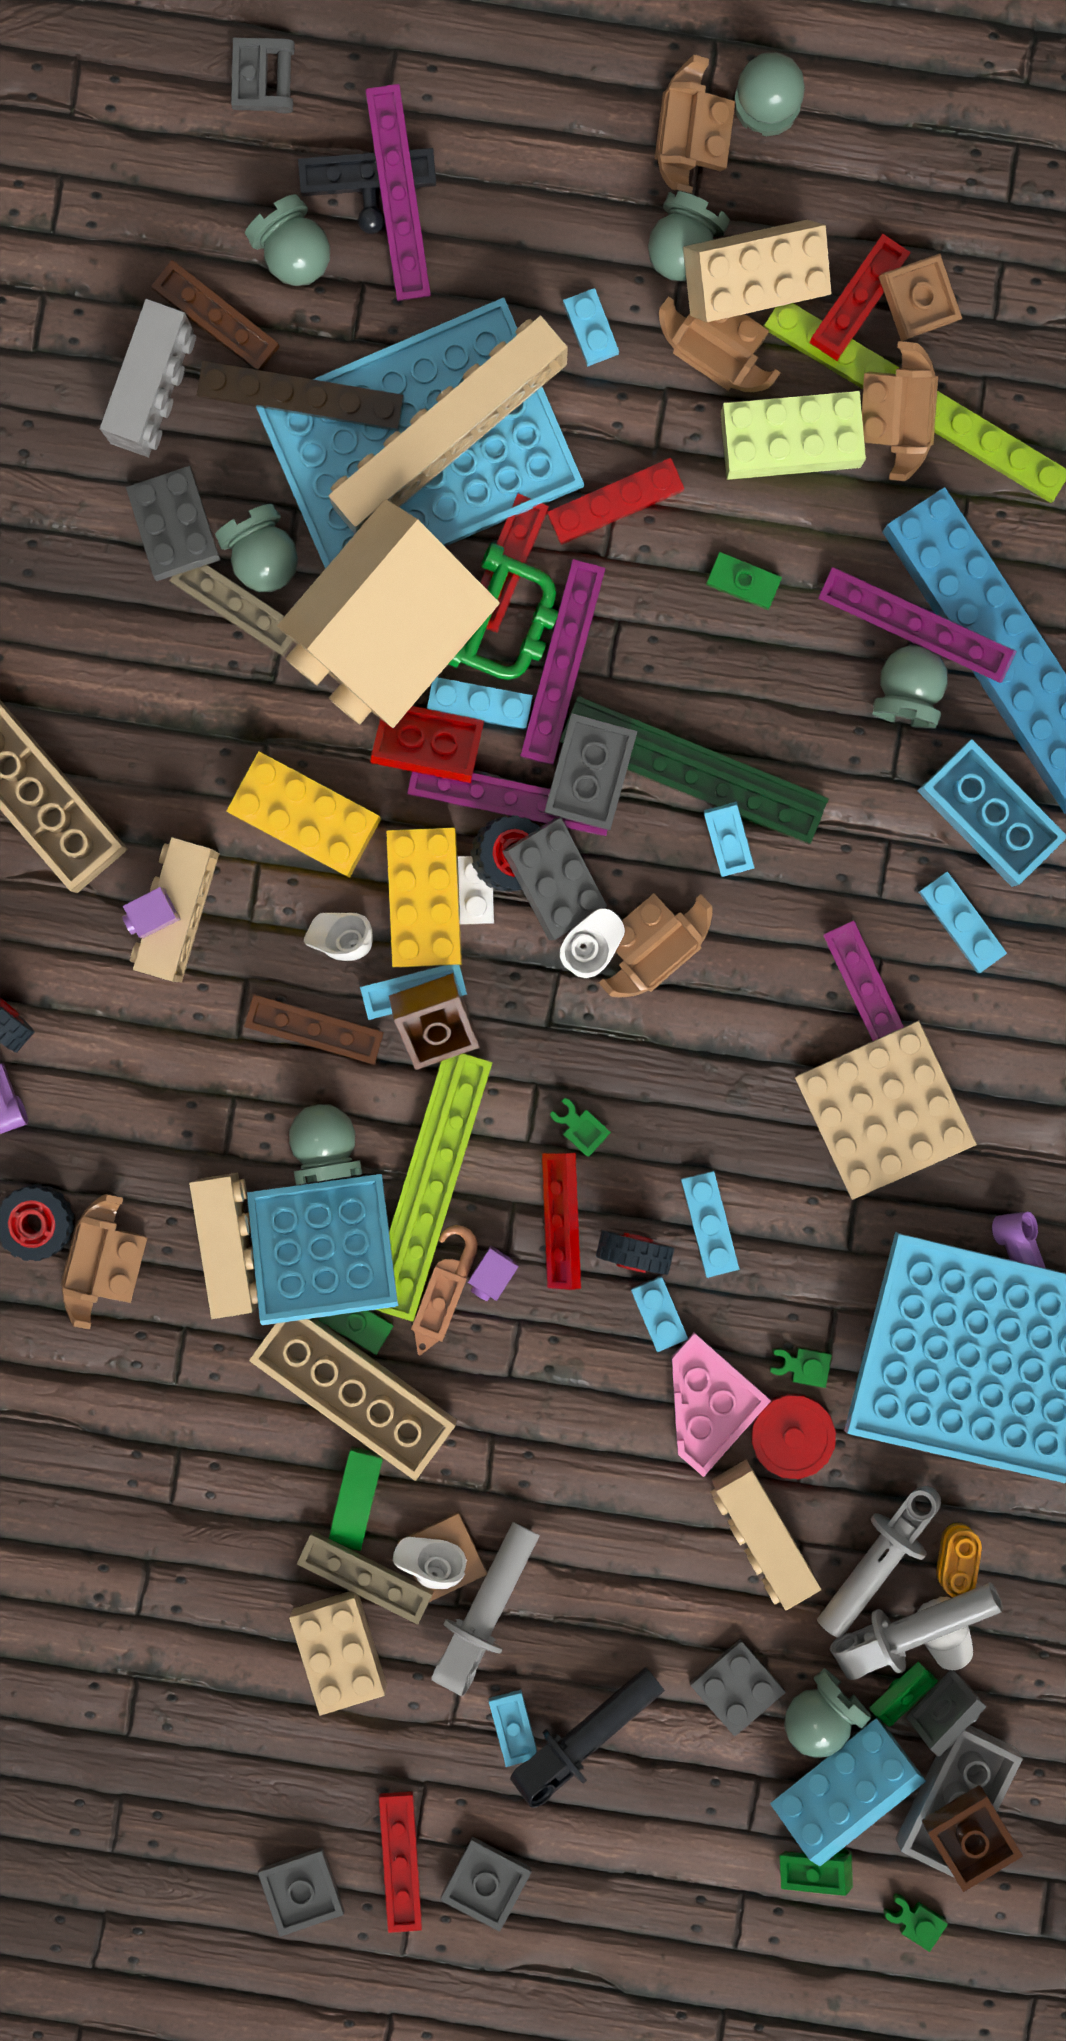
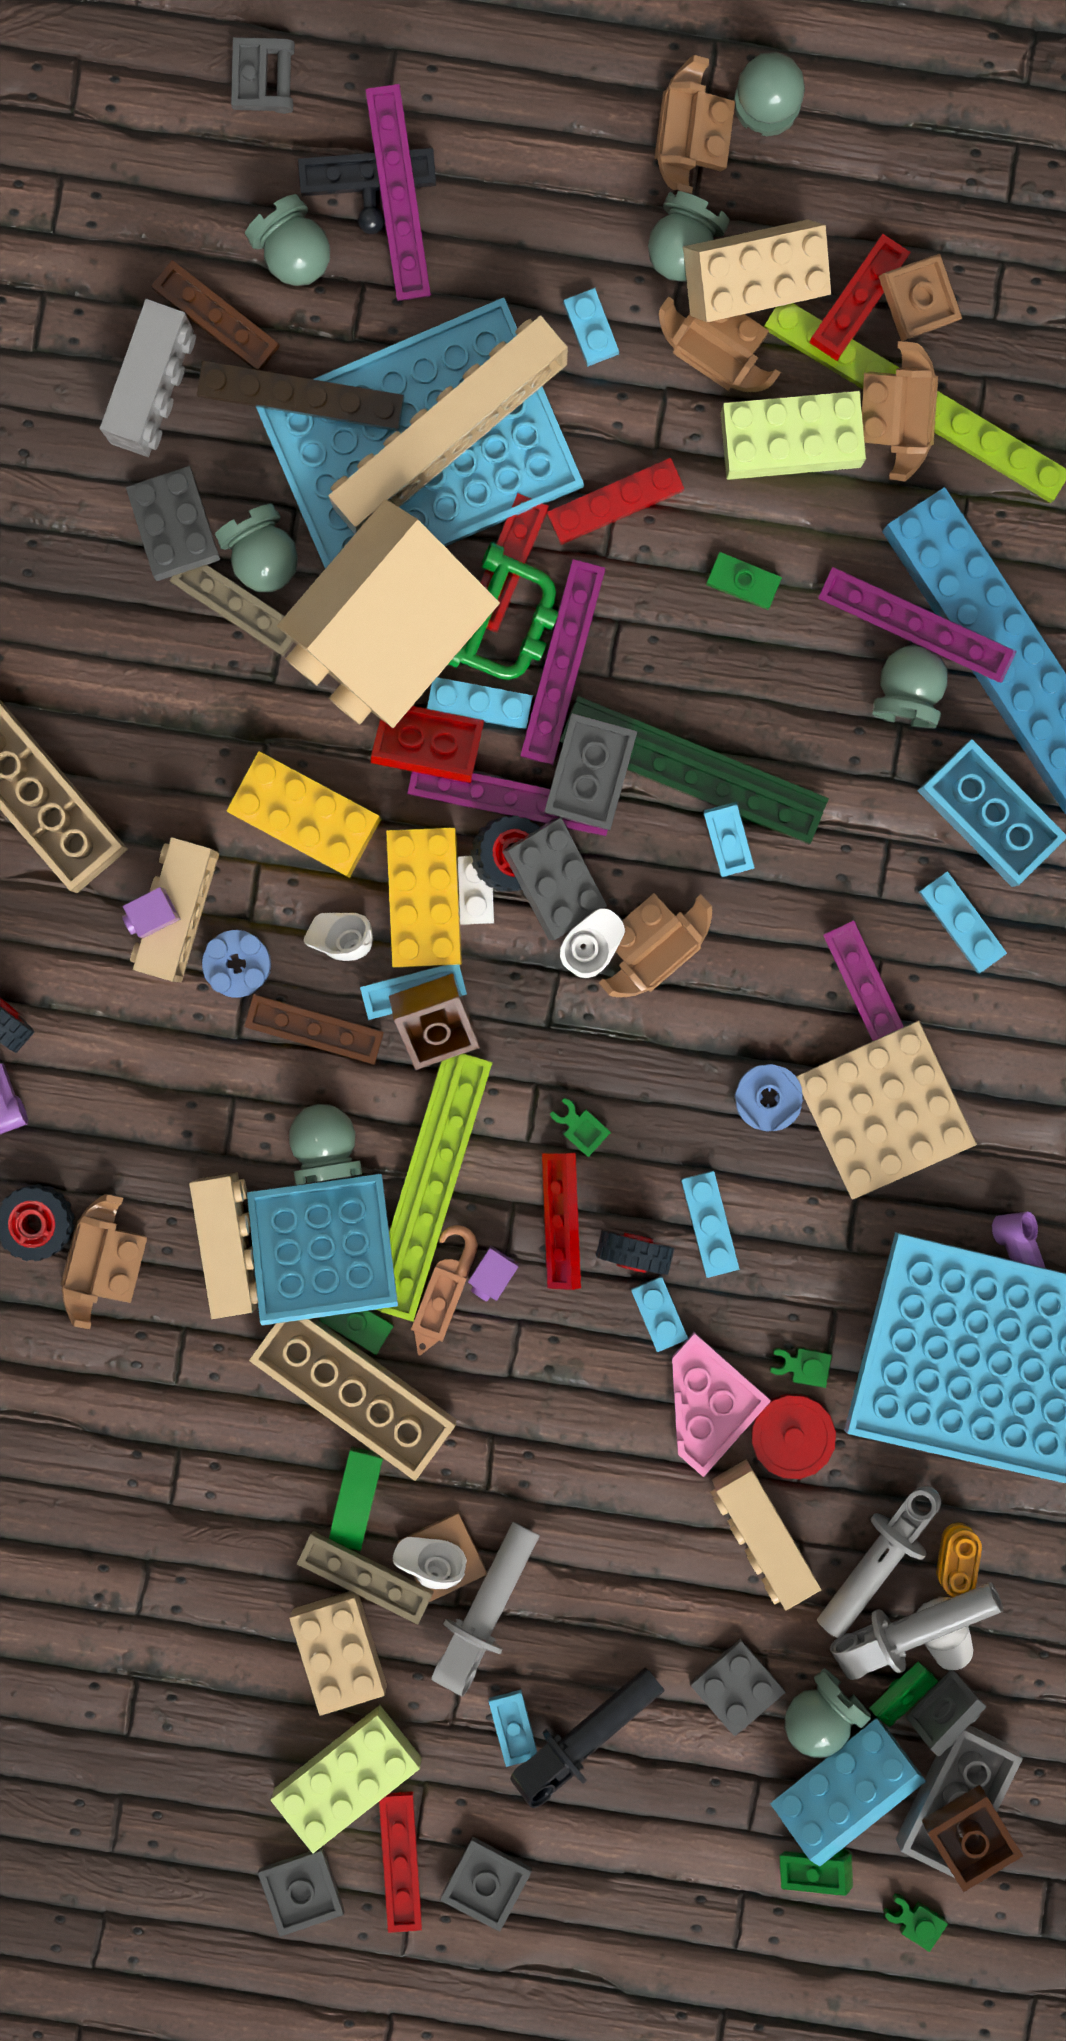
none -> medium blue plate [202,930,271,998]
none -> yellowish green brick [271,1705,422,1853]
none -> medium blue plate [734,1064,803,1131]

